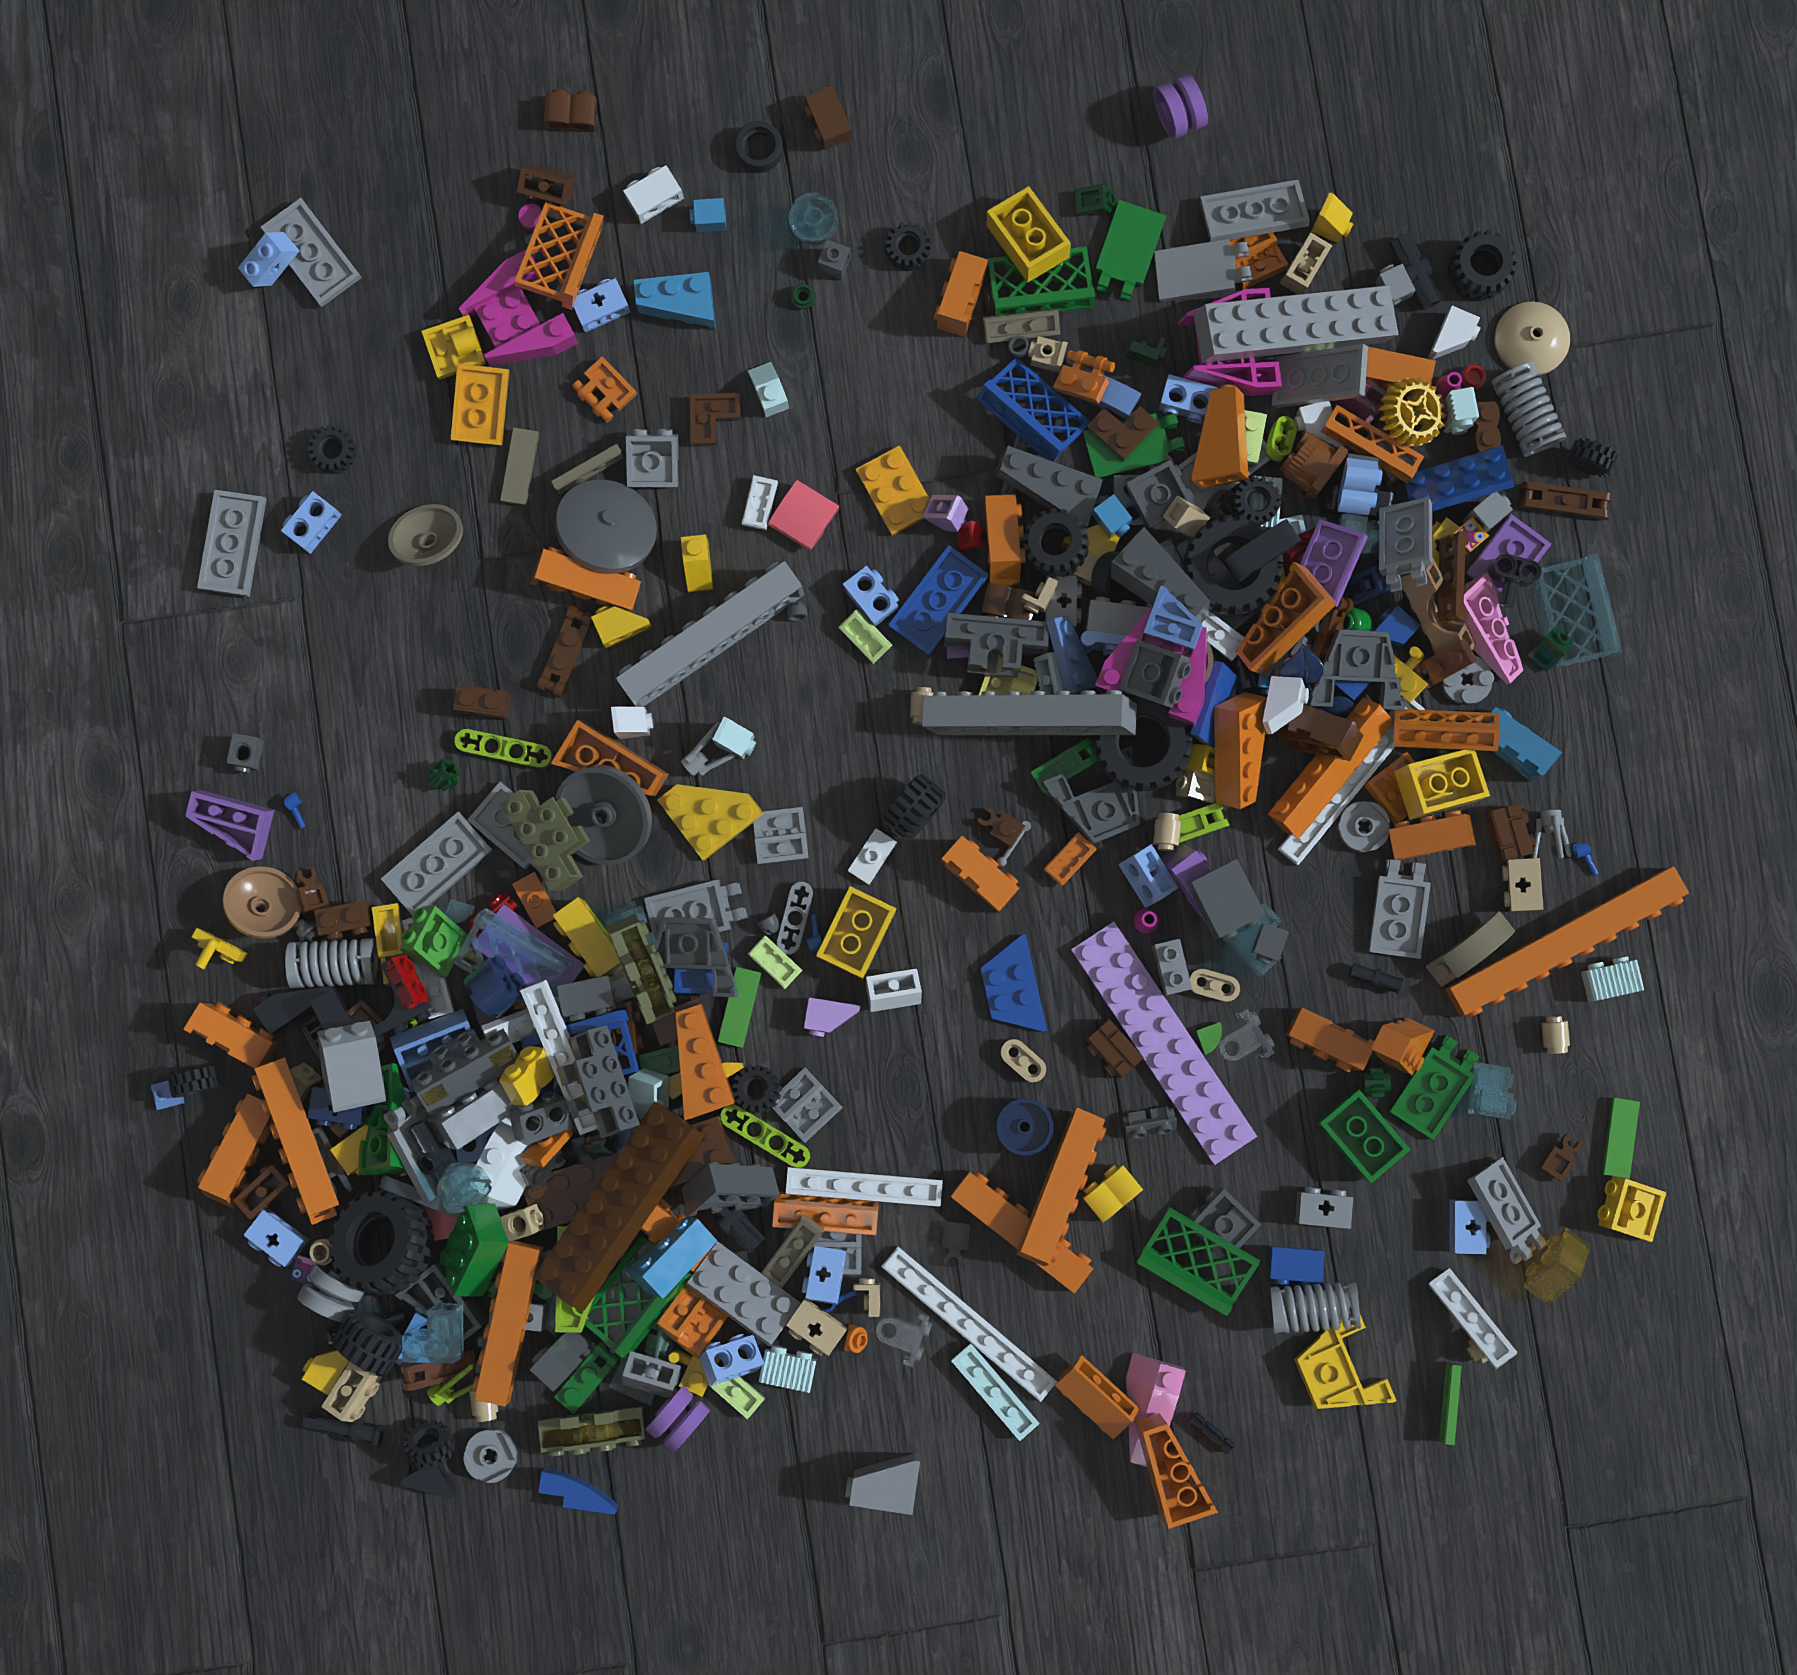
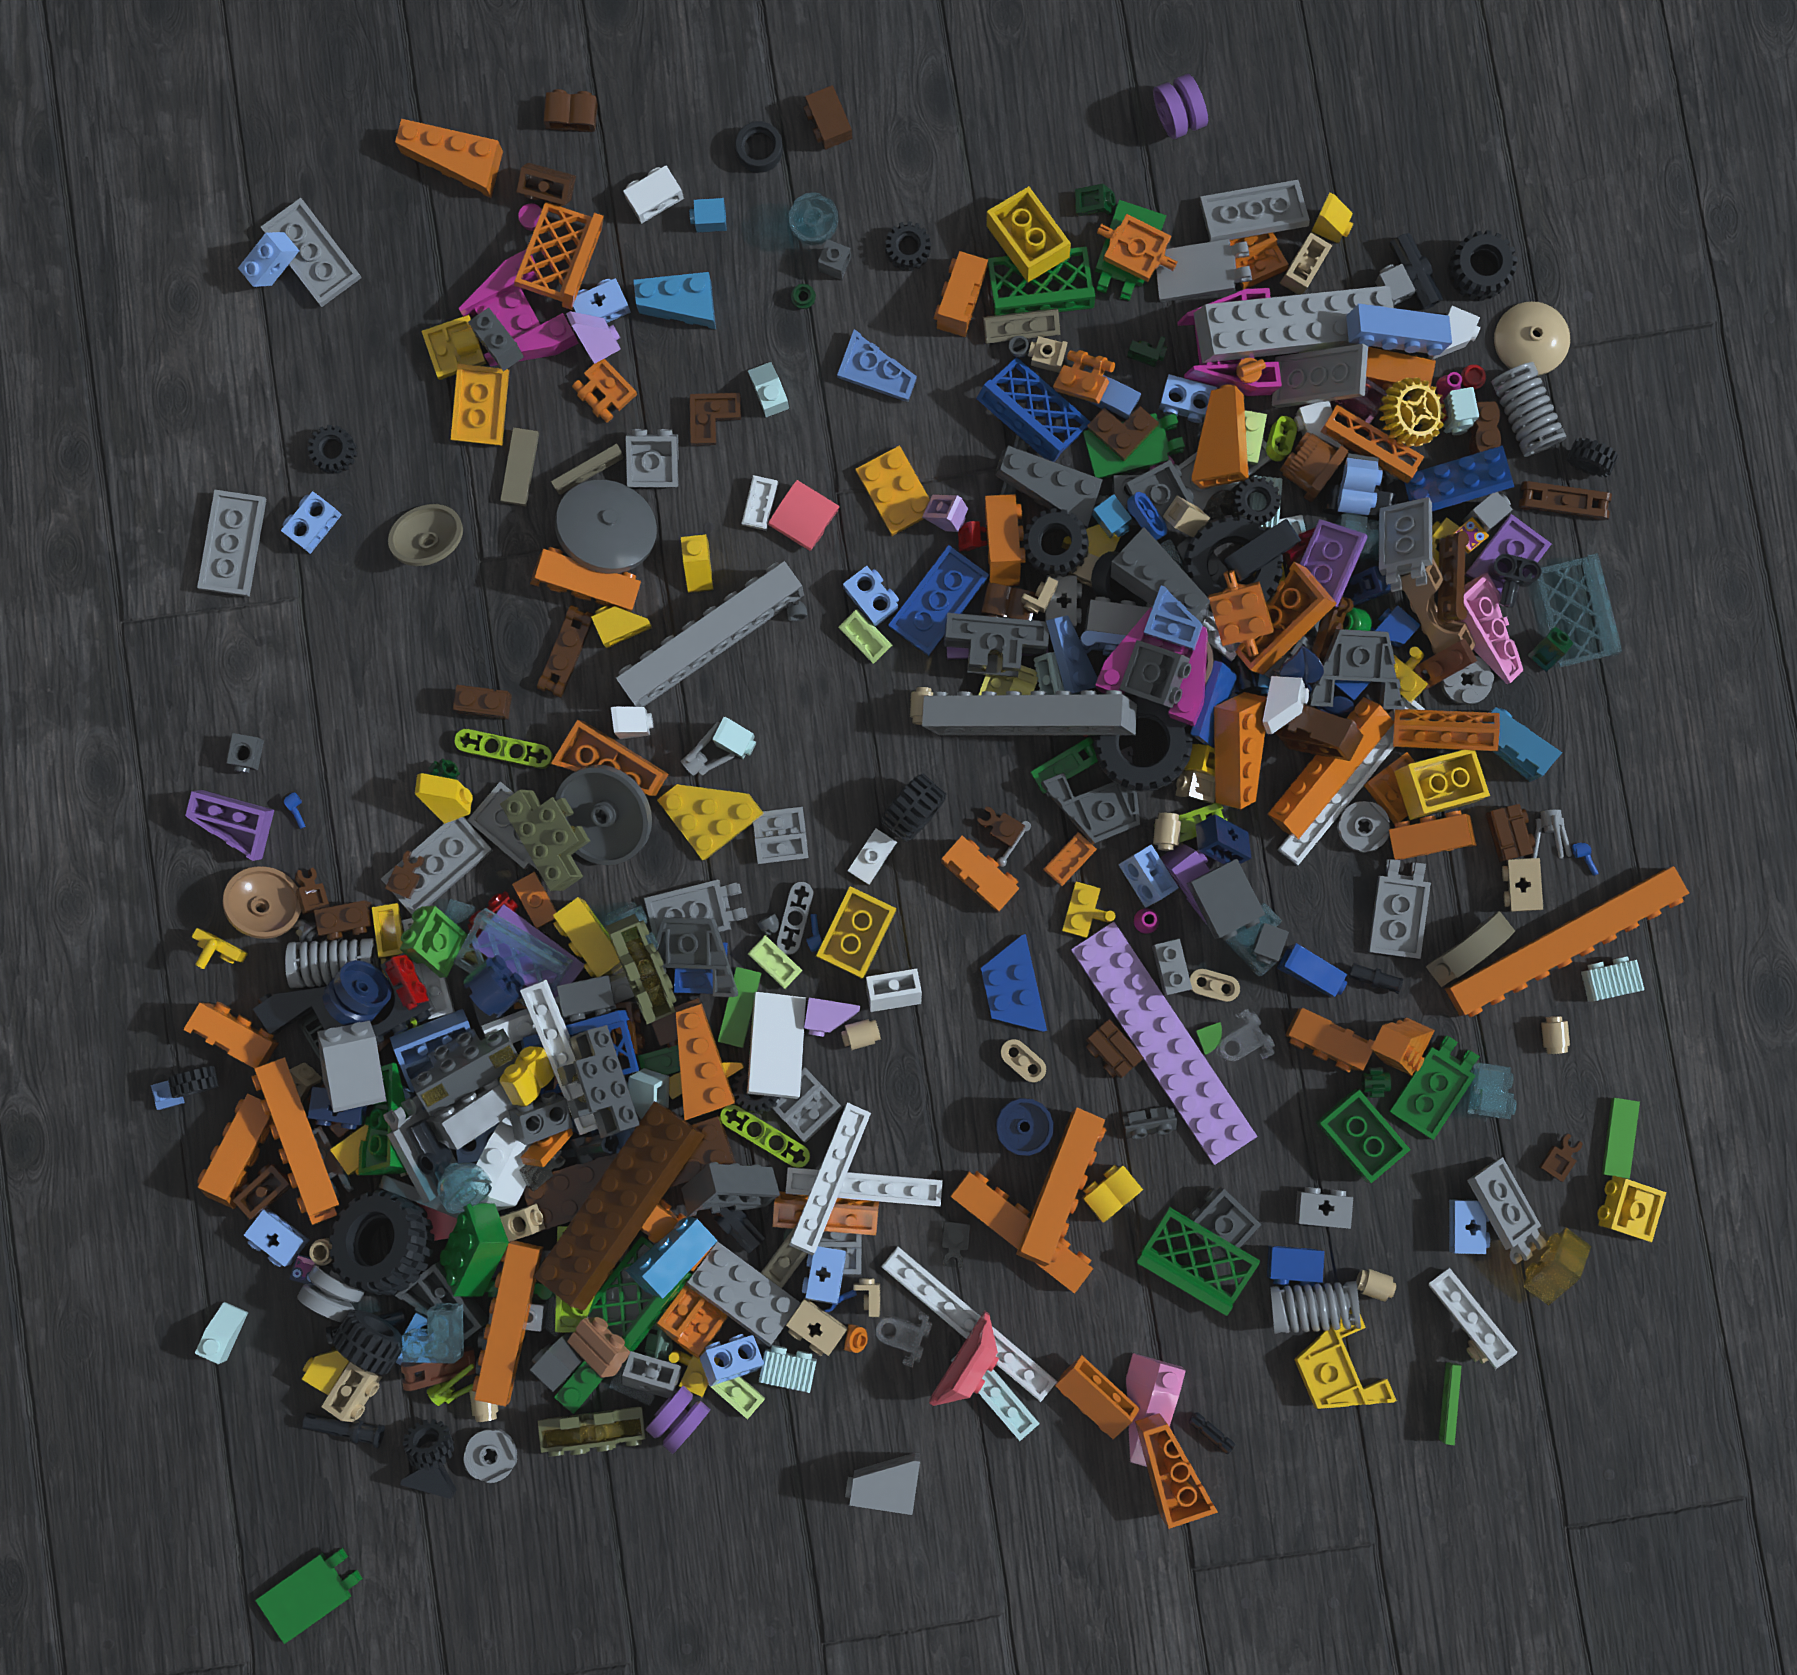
blue slope [538,1468,618,1515] -> none
none -> light aqua slope [195,1302,248,1364]
none -> green tile [255,1548,363,1644]
none -> dark blue wheel [322,960,392,1026]
none -> reddish brown plate [385,850,424,899]
none -> orange wedge [395,119,503,198]
none -> yellow slope [415,773,473,824]
none -> dark grey brick [468,307,524,372]
none -> lavender slope [566,311,620,364]
none -> nougat brick [567,1317,630,1378]
none -> white tile [747,992,806,1099]
none -> white plate [789,1103,871,1255]
none -> medium blue wing [837,329,917,402]
none -> tan brick [841,1019,881,1050]
none -> coral wedge [929,1310,999,1406]
none -> yellow plate [1062,882,1115,938]
none -> orange plate [1097,214,1178,282]
none -> blue plate [1127,492,1167,541]
none -> dark blue brick [1196,815,1251,864]
none -> orange plate [1208,570,1274,657]
none -> orange plate [1236,358,1266,383]
none -> blue slope [1277,943,1347,998]
none -> medium blue brick [1346,303,1452,356]
none -> tan brick [1356,1269,1396,1302]

